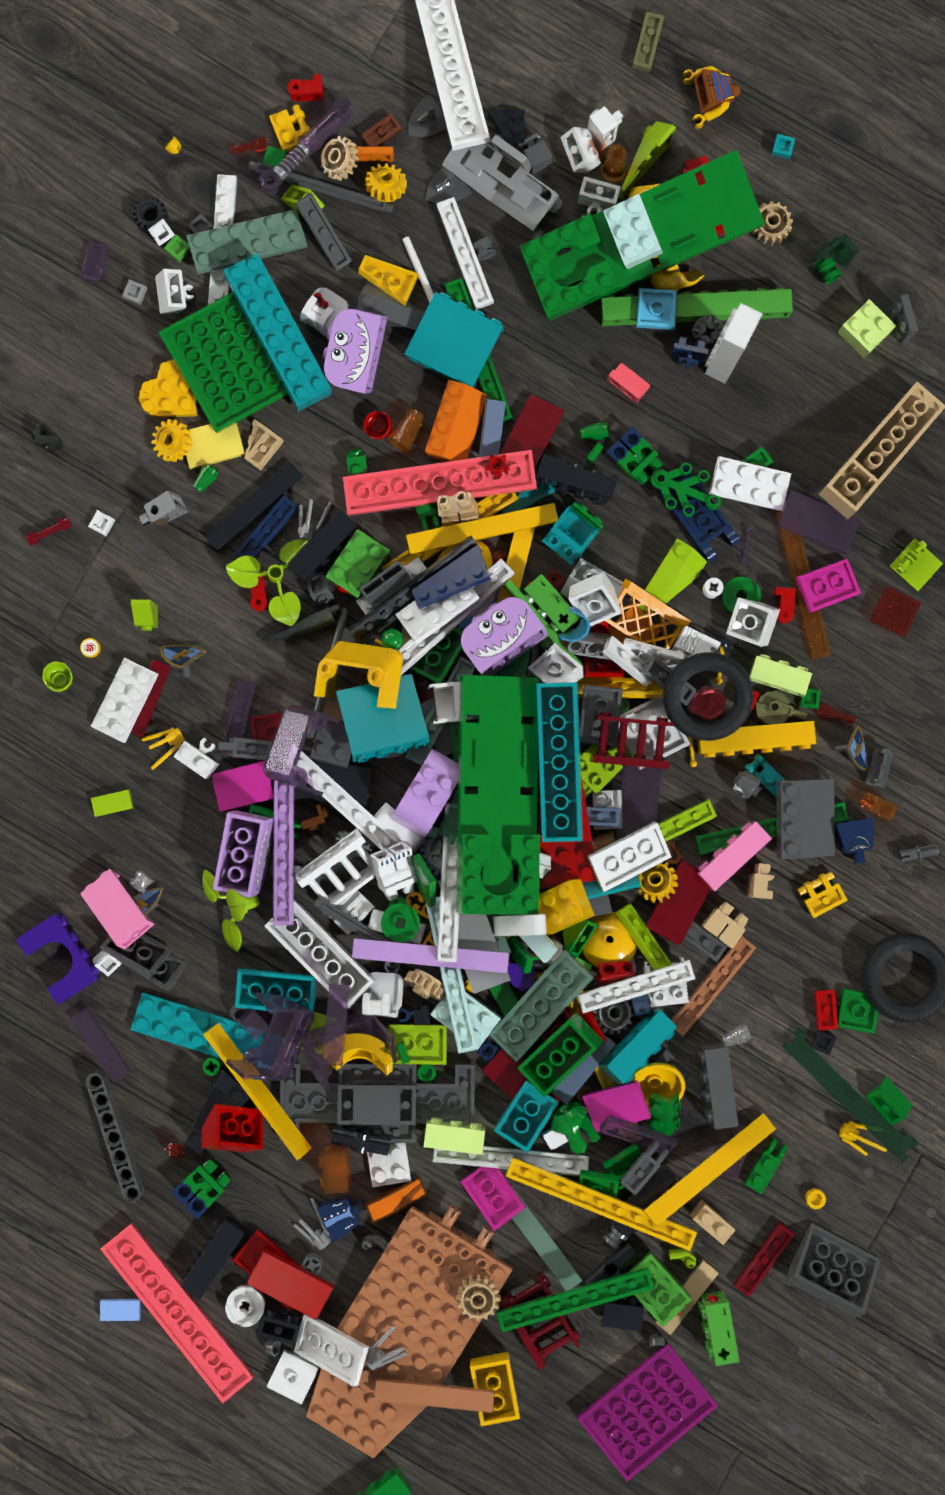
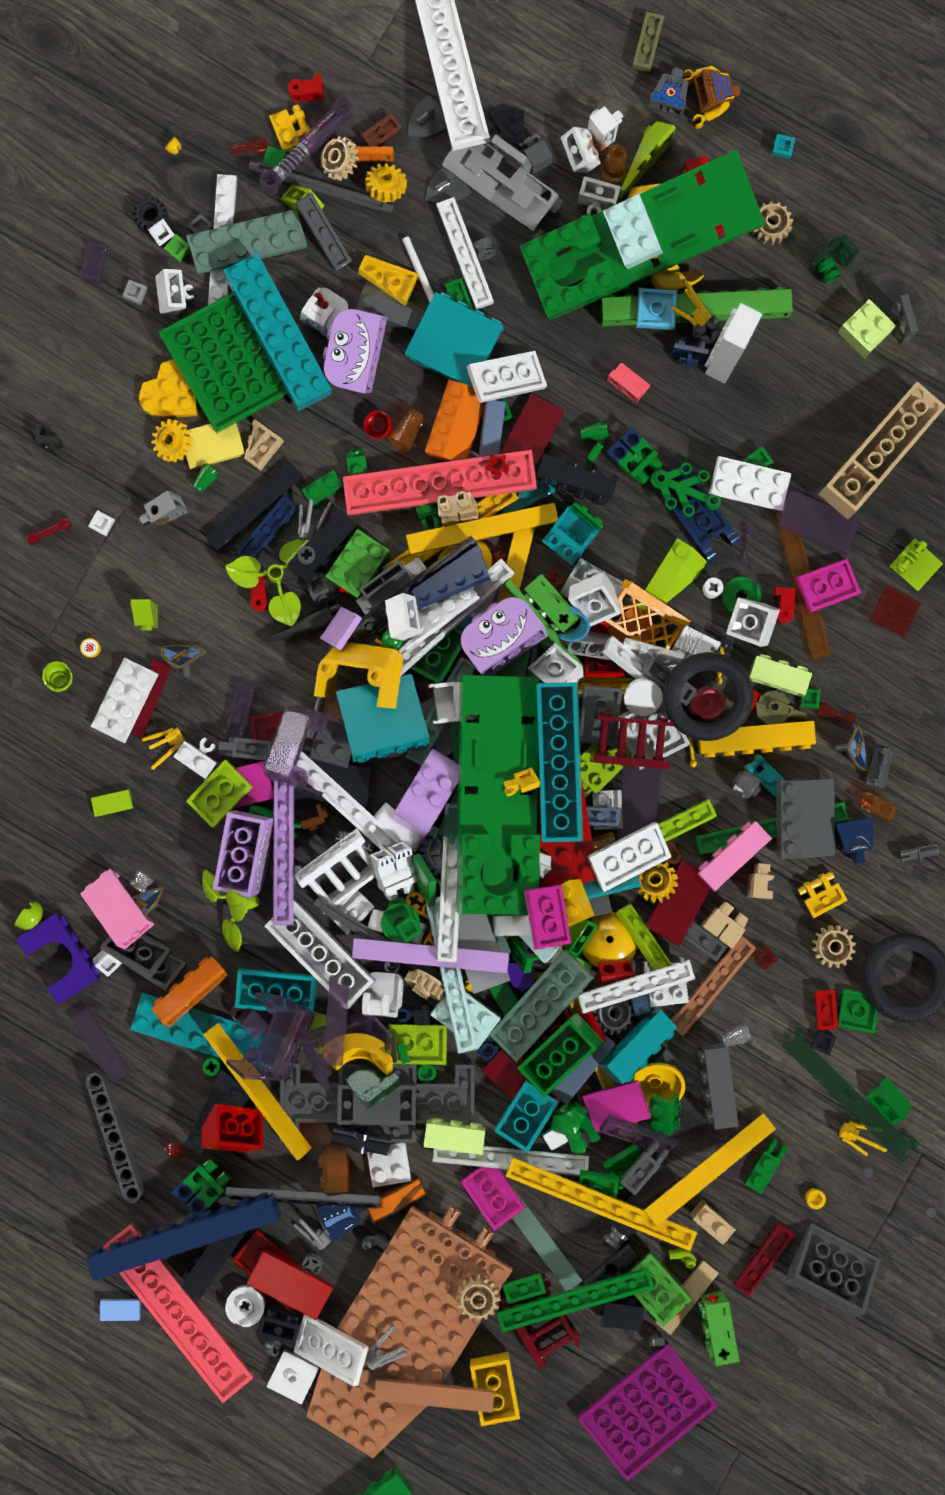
none -> lime hair [15,902,43,930]
none -> dark blue brick [86,1192,282,1281]
none -> orange slope [152,956,229,1028]
none -> lime plate [186,760,254,828]
none -> black tile [226,1187,383,1209]
none -> dark grey bush [298,546,315,565]
none -> green plate [302,470,344,507]
none -> lavender tile [320,607,362,650]
none -> clear green bracket [346,1061,400,1110]
none -> white brick [385,593,421,640]
none -> green plate [396,915,423,943]
none -> white plate [466,351,547,403]
none -> green plate [502,1272,546,1305]
none -> yellow plate [503,768,540,796]
none -> dark pink tile [524,884,571,950]
none -> white tile [624,678,663,716]
none -> torso [648,68,688,118]
none -> yellow plant [671,280,712,326]
none -> clear red plate [754,947,777,970]
none -> tan gear [812,925,856,968]

